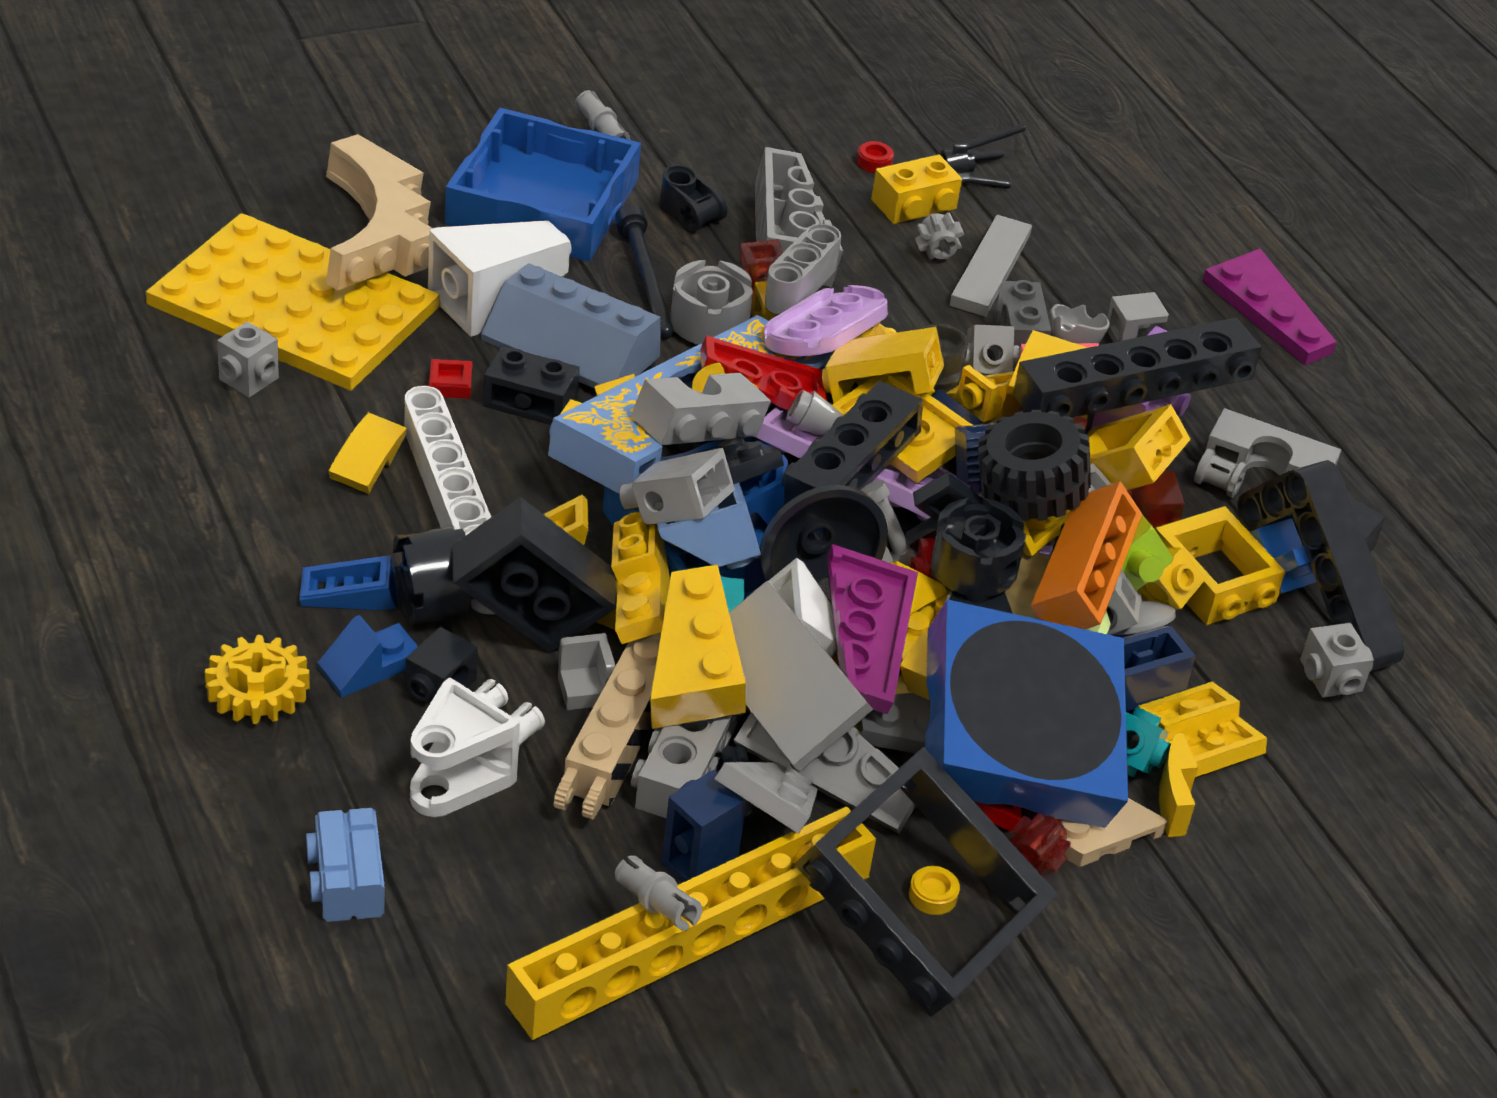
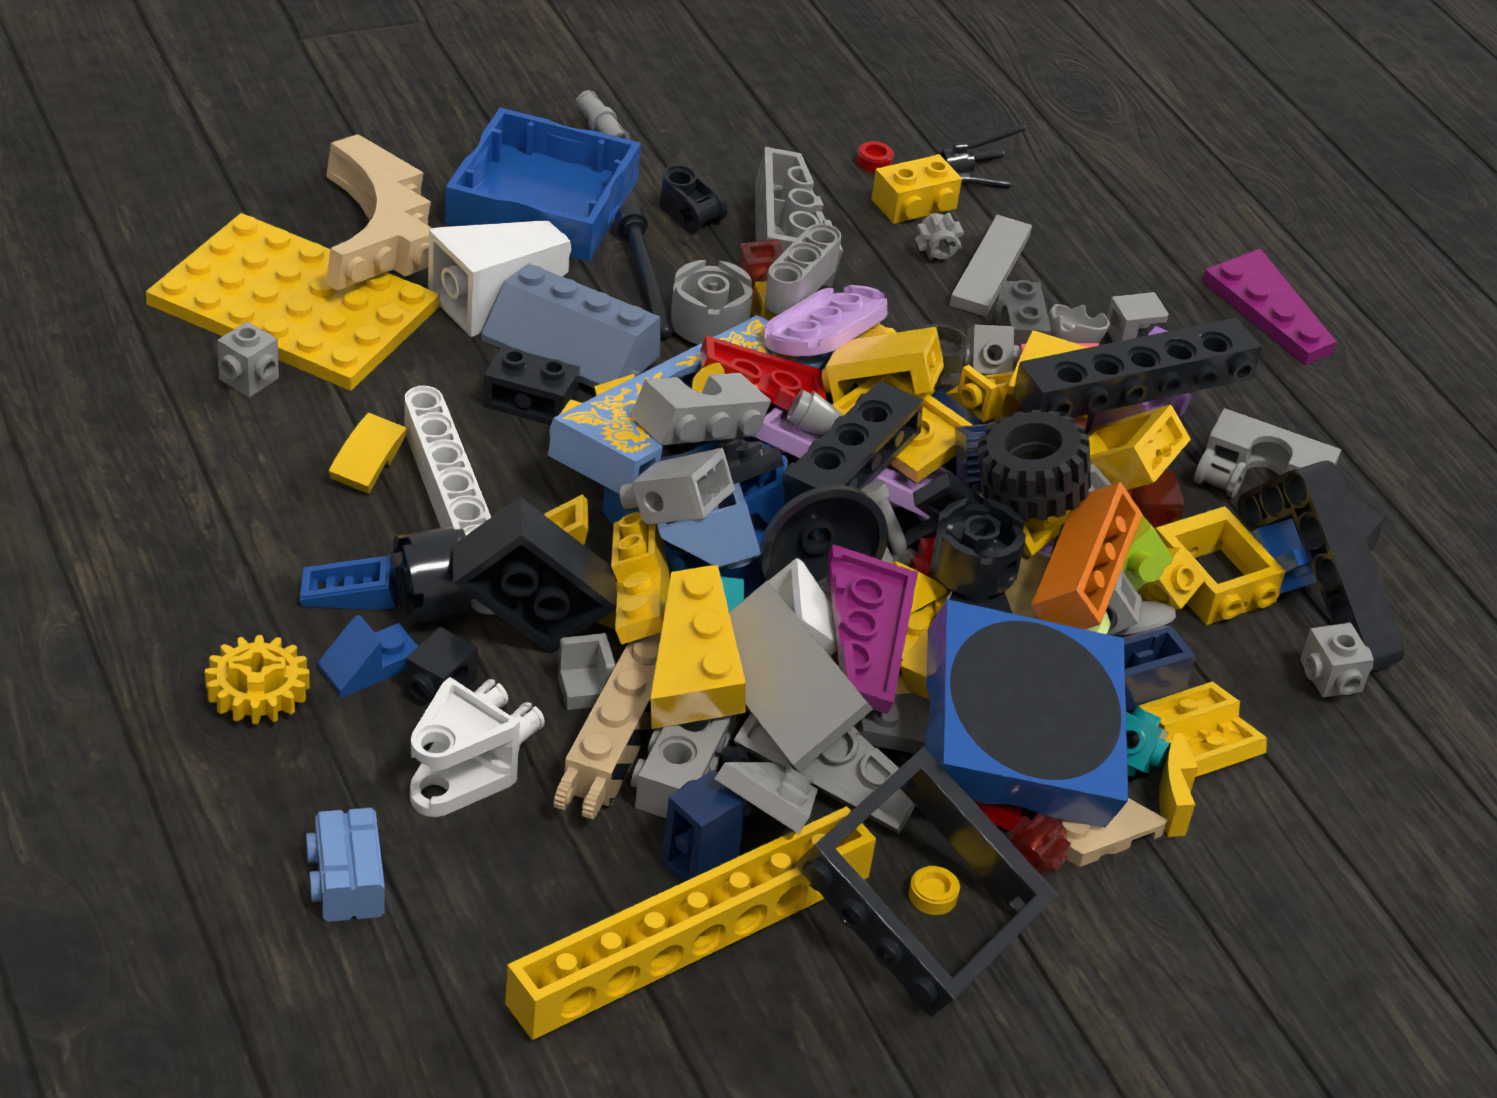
red tile [429,359,472,399] -> none
light grey pin [615,856,702,930] -> none

